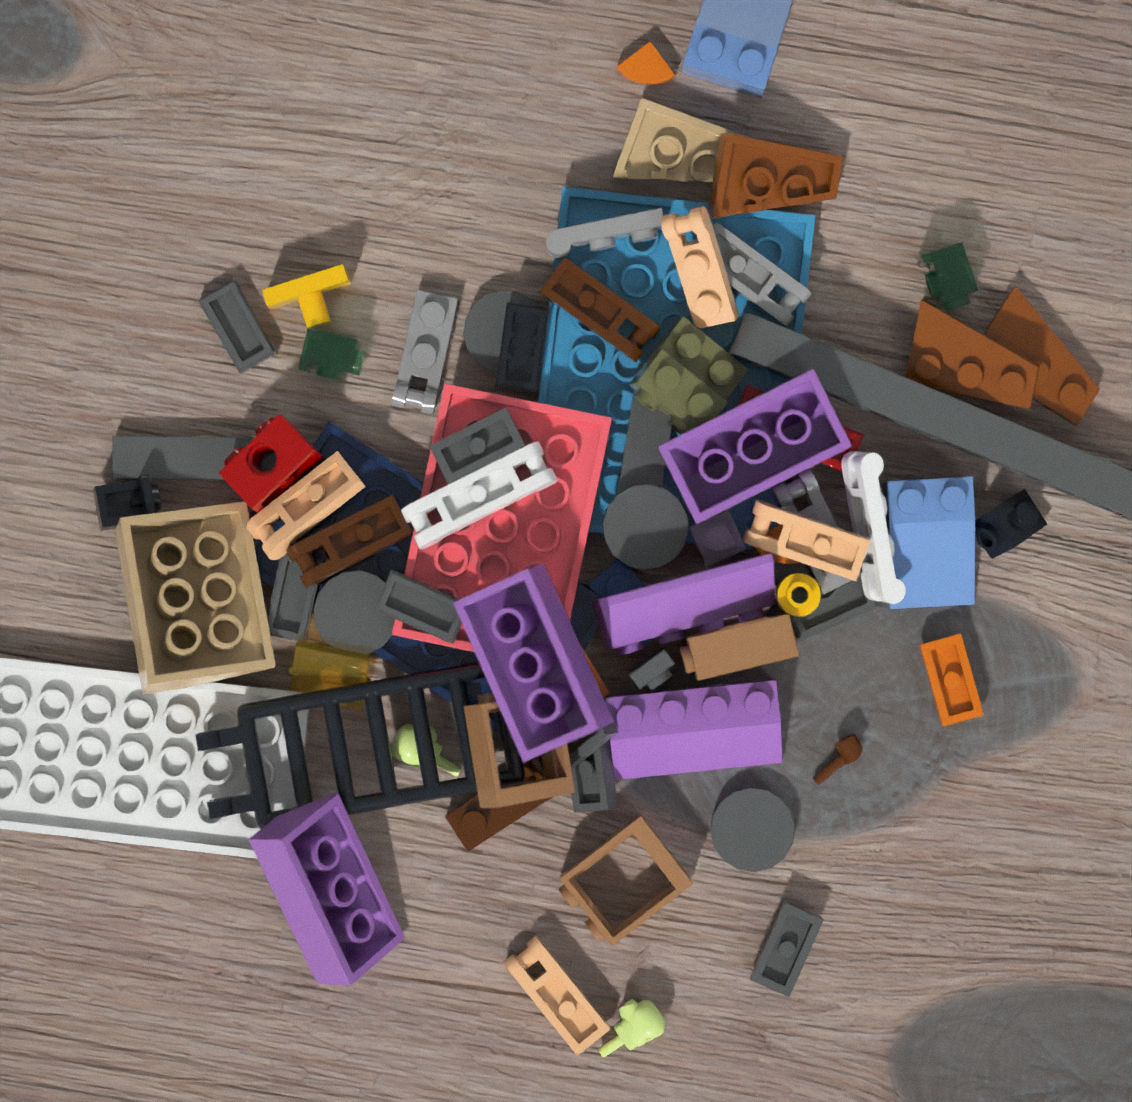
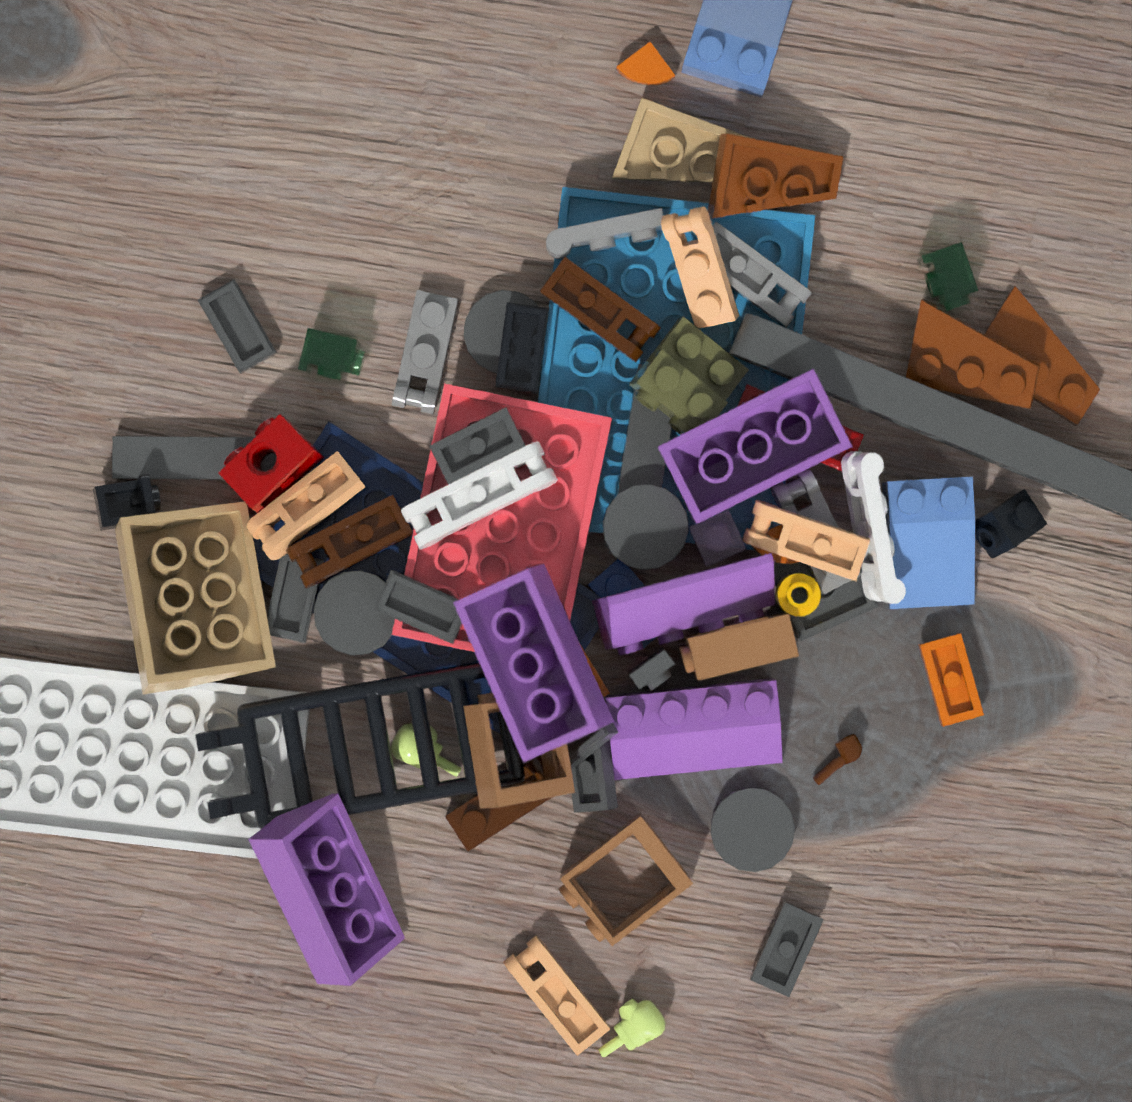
yellow tile [262,264,351,329] -> none
clear yellow piece [288,640,371,711] -> none

